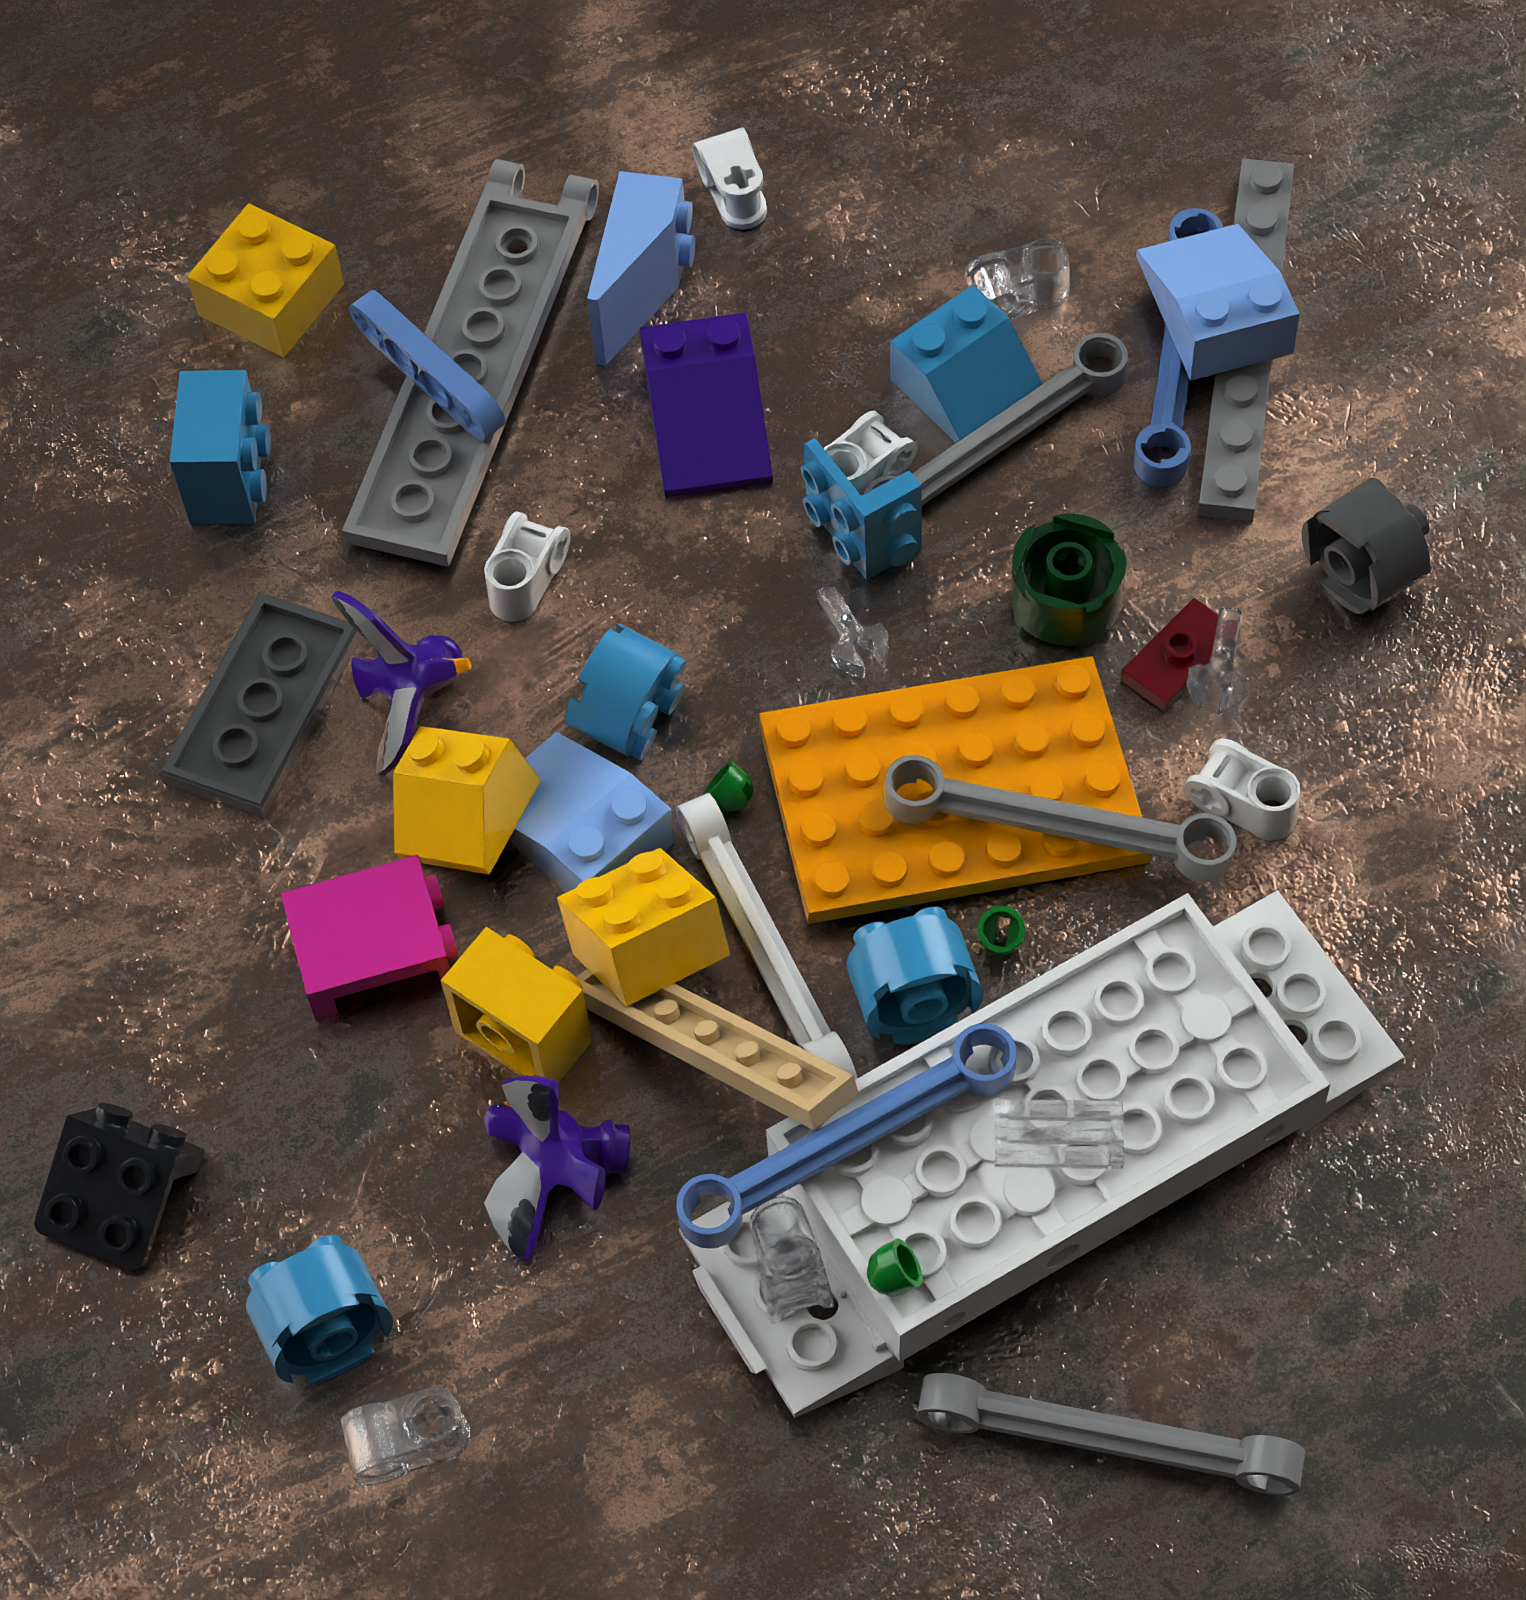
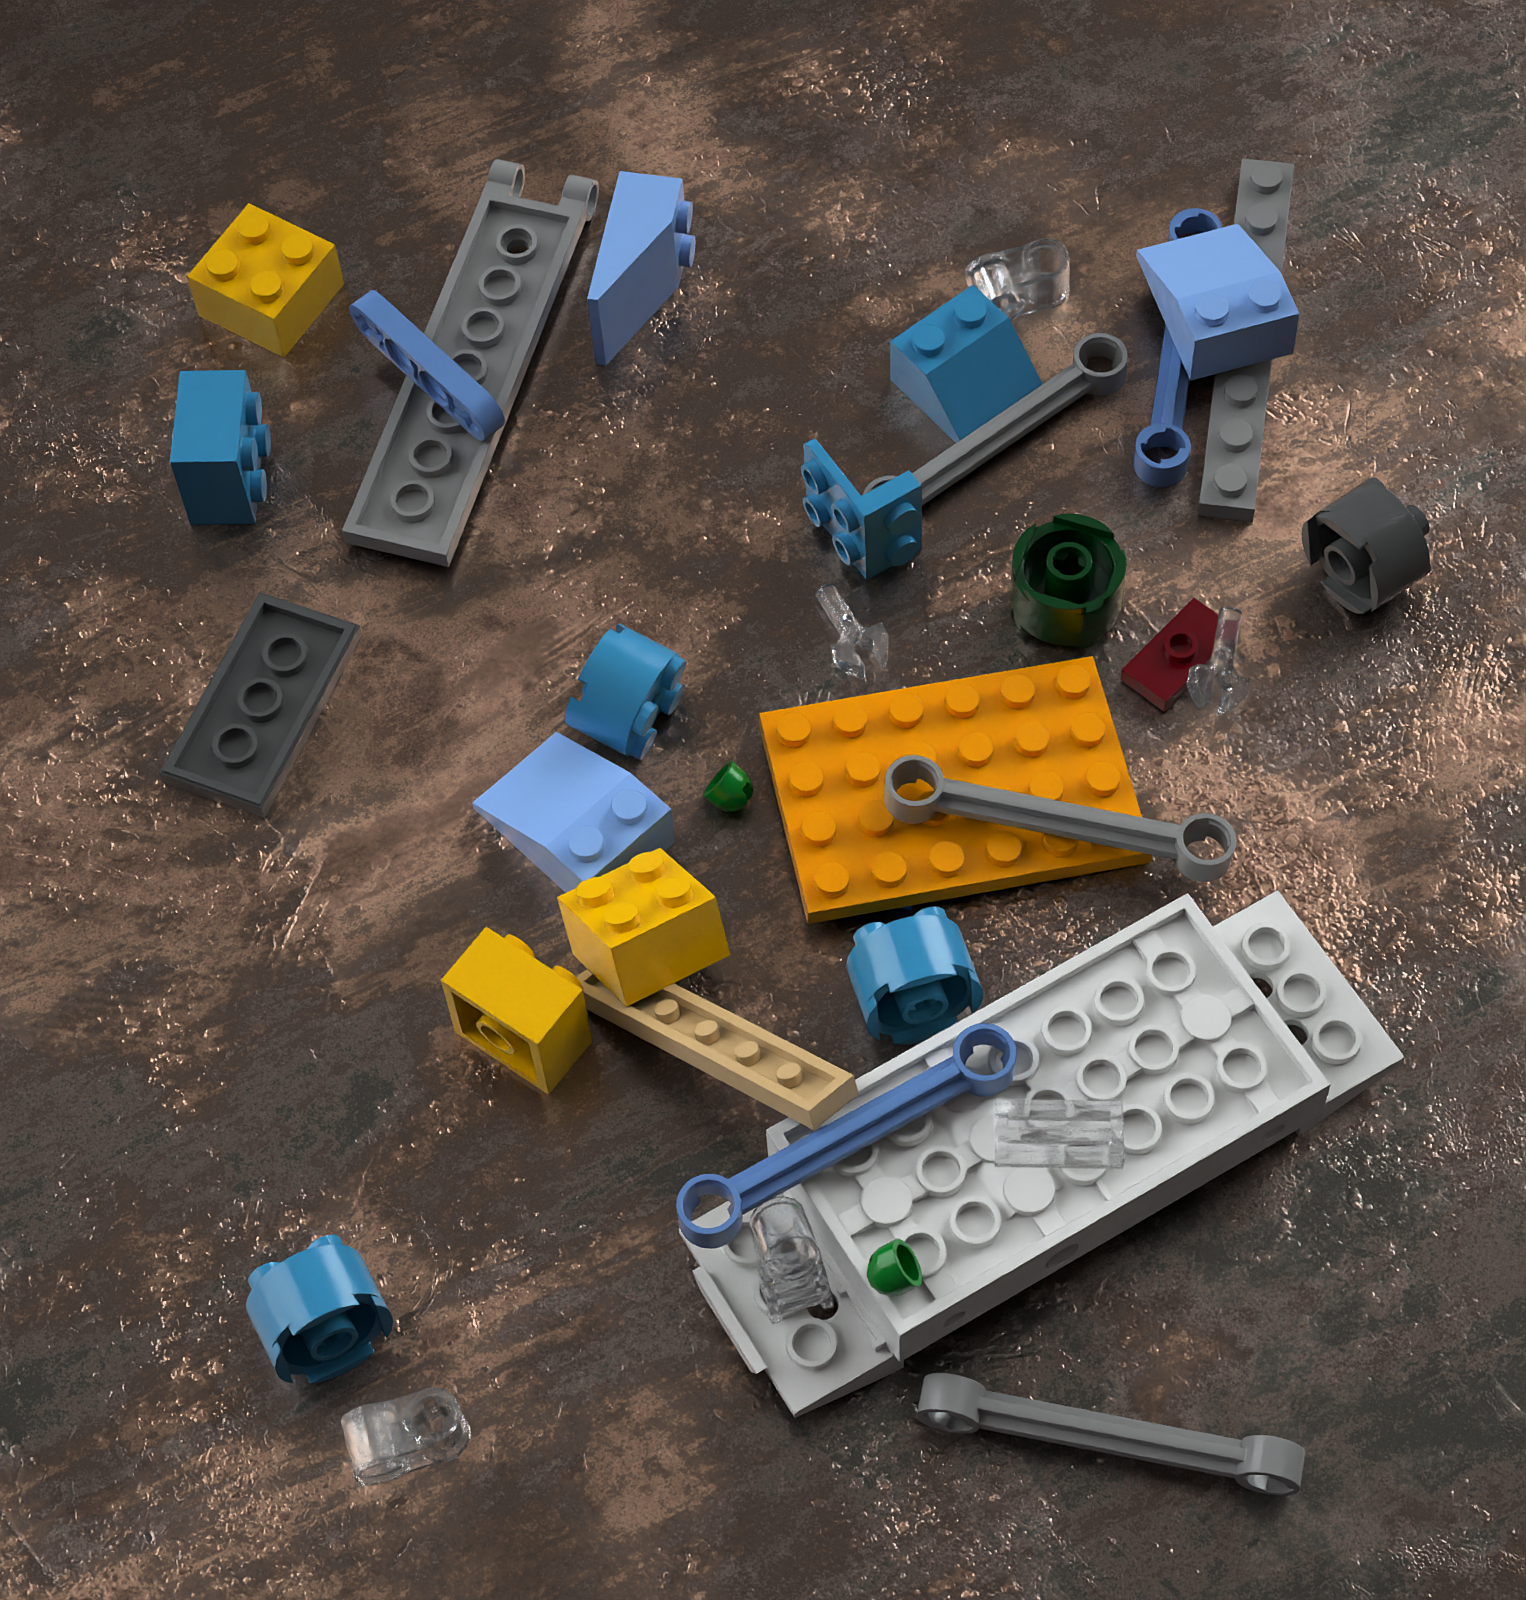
black bracket [34,1103,205,1270] -> none
dark pink panel [280,855,459,1020] -> none
dark purple animal [331,591,471,776] -> none
yellow slope [393,726,541,875] -> none
white piece [484,511,570,622] -> none
dark purple animal [484,1076,630,1262] -> none
dark purple slope [639,312,773,498] -> none
white piece [675,793,857,1080] -> none
white piece [693,127,767,230] -> none
white piece [824,410,917,496] -> none
green hinge [977,906,1026,955] -> none
white piece [1184,738,1300,841] -> none

